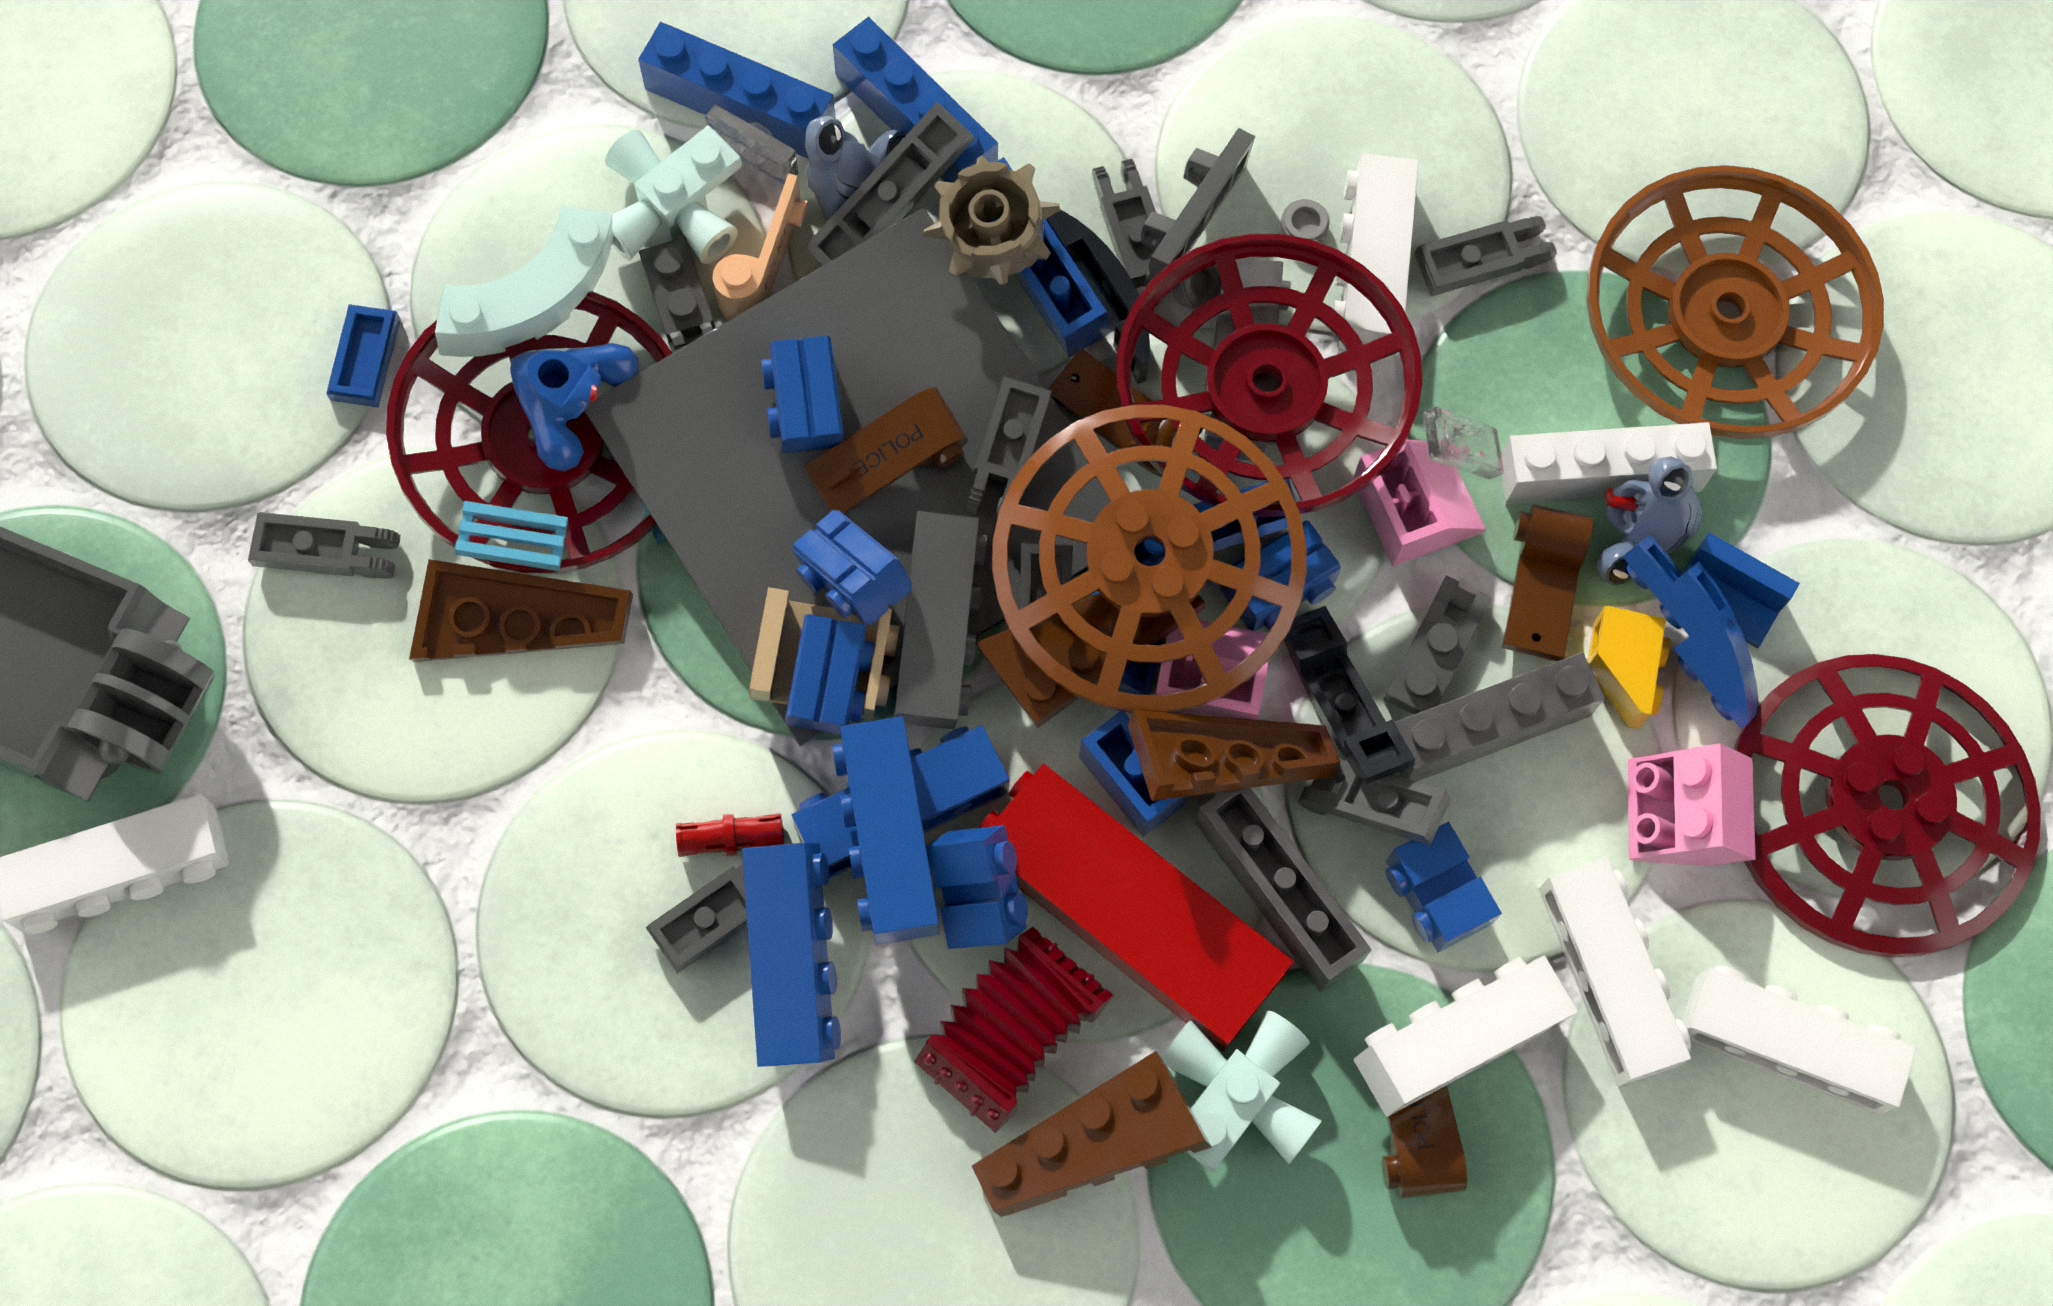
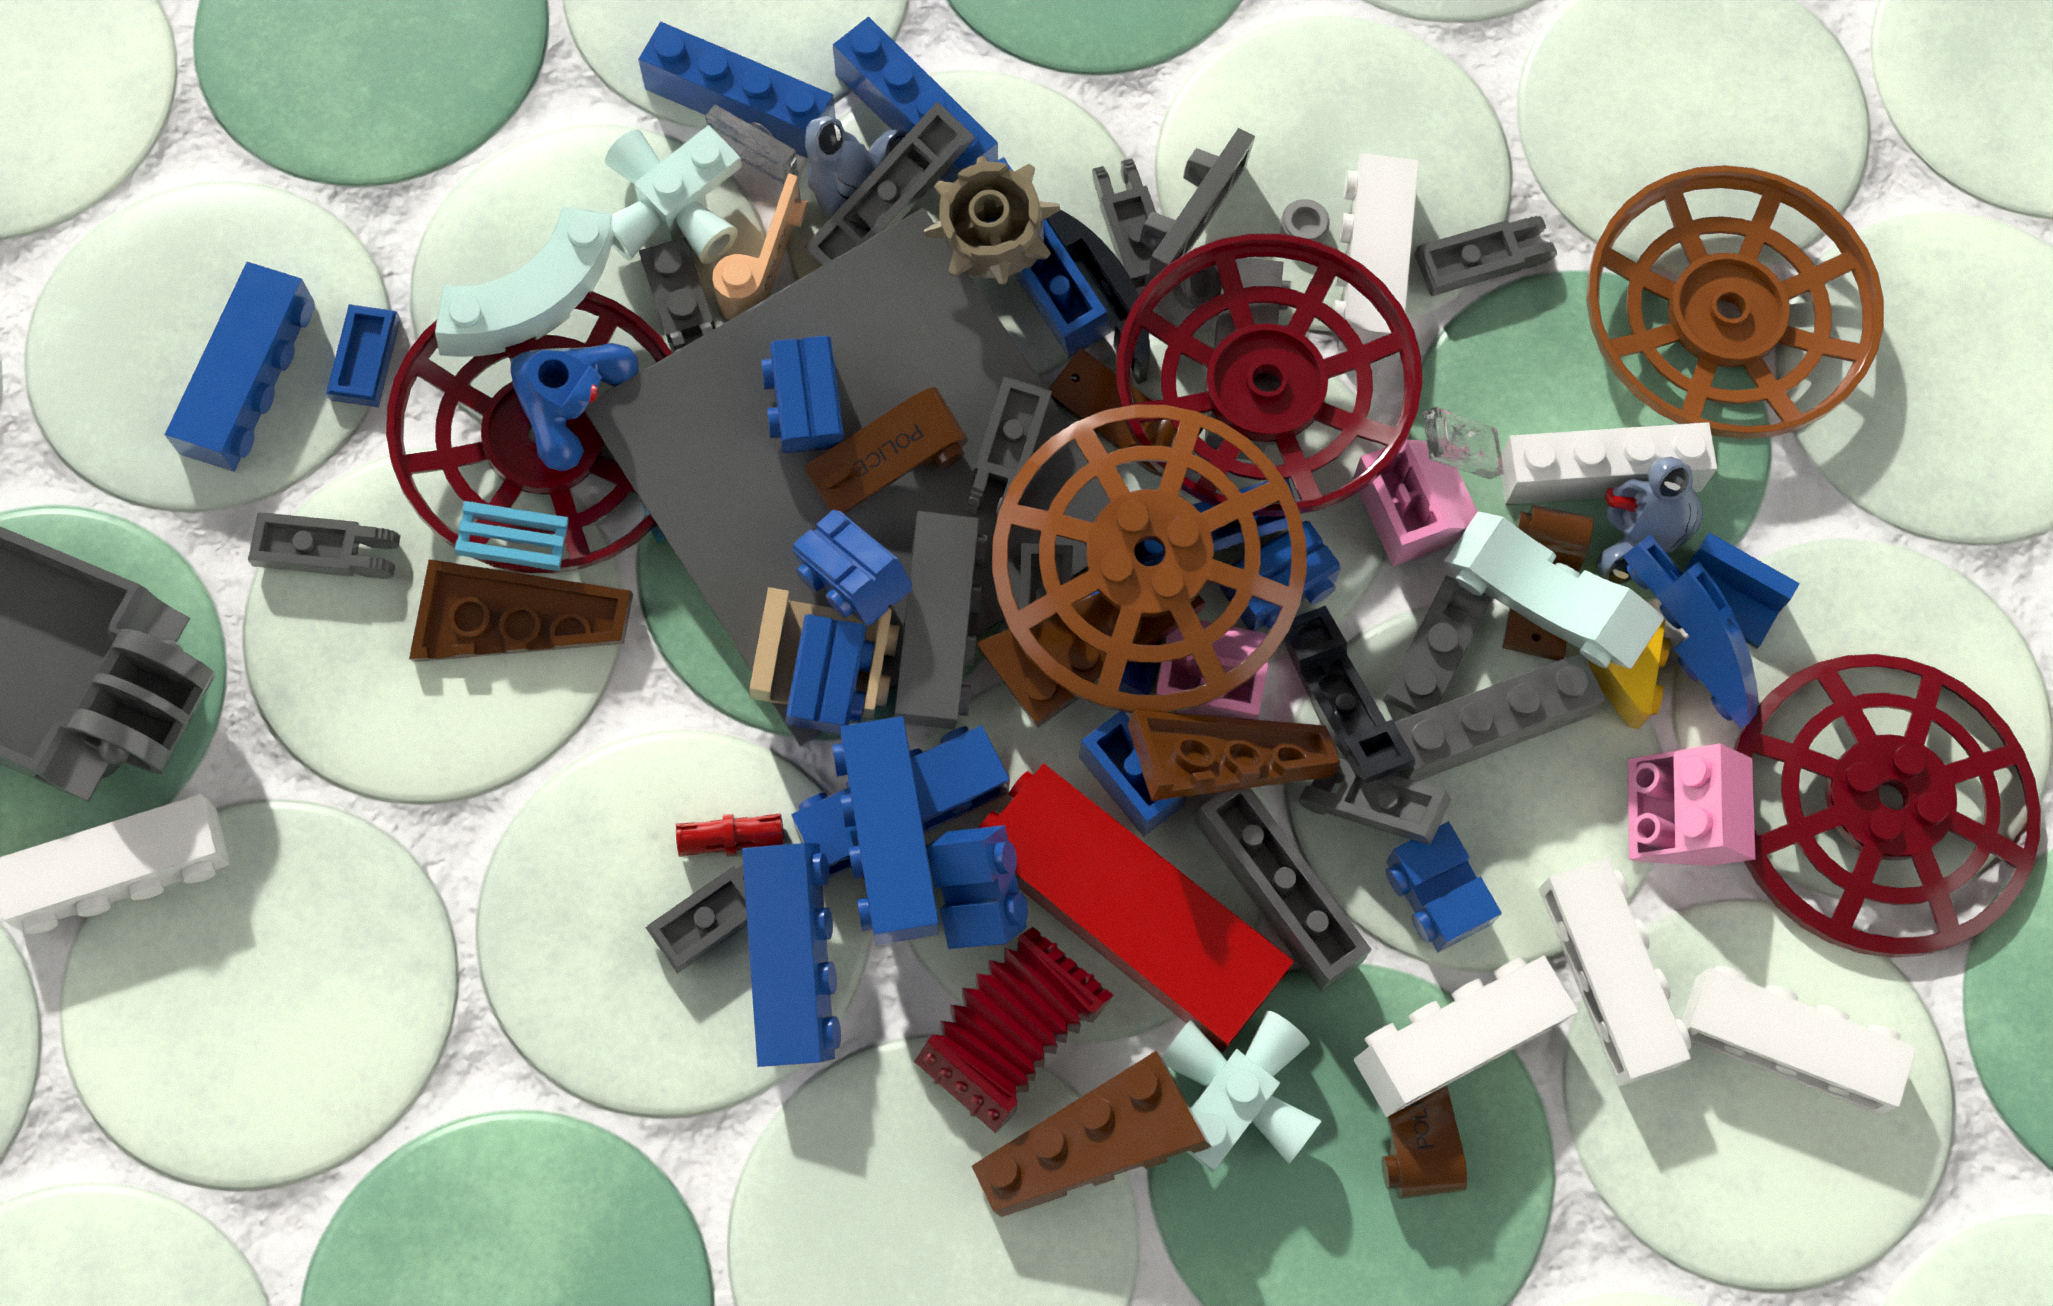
none -> blue brick [164,261,314,472]
none -> light aqua brick [1444,511,1665,669]

